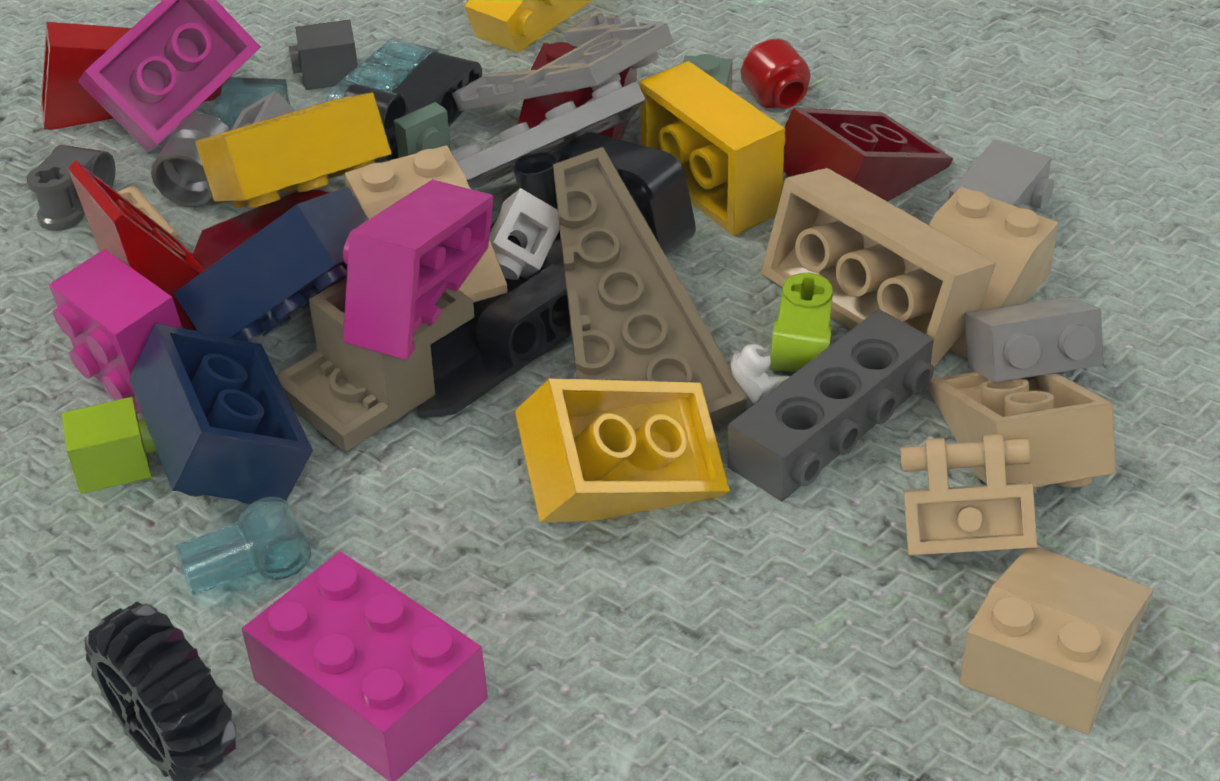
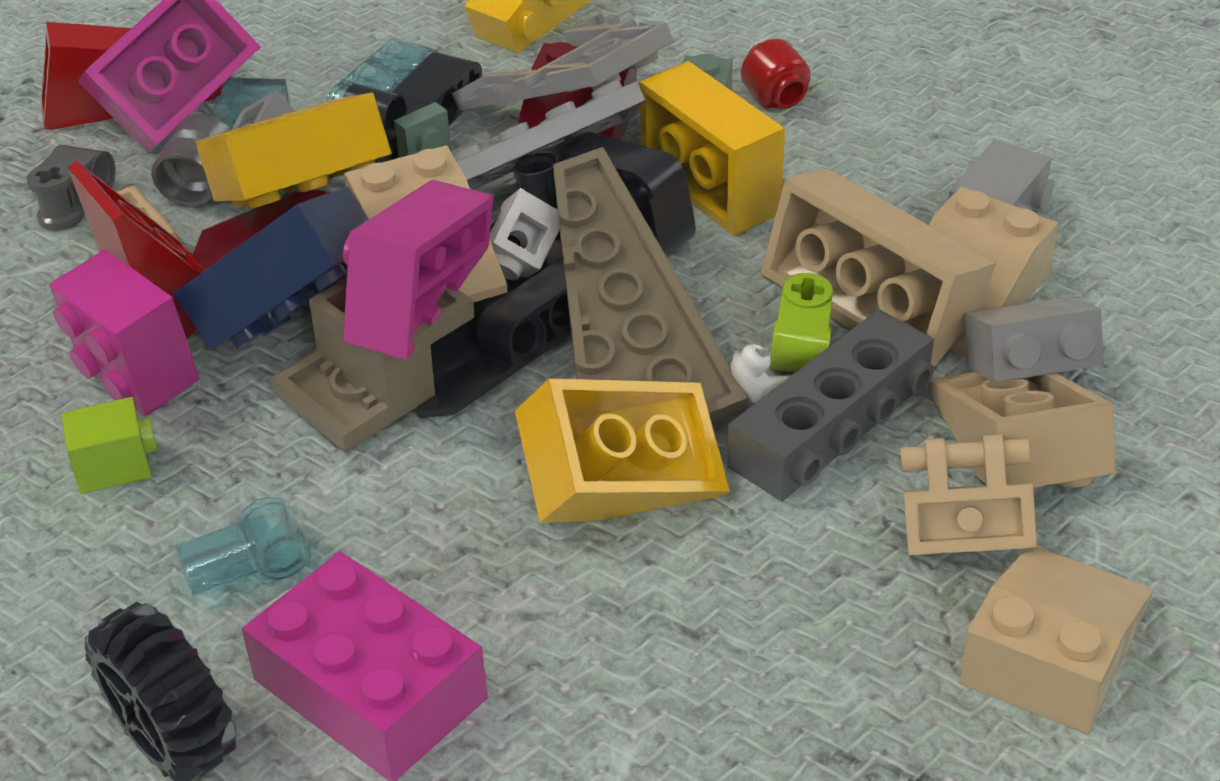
dark blue brick [129,323,313,506] -> none
dark grey brick [289,19,361,90] -> none
dark red slope [783,107,953,202] -> none

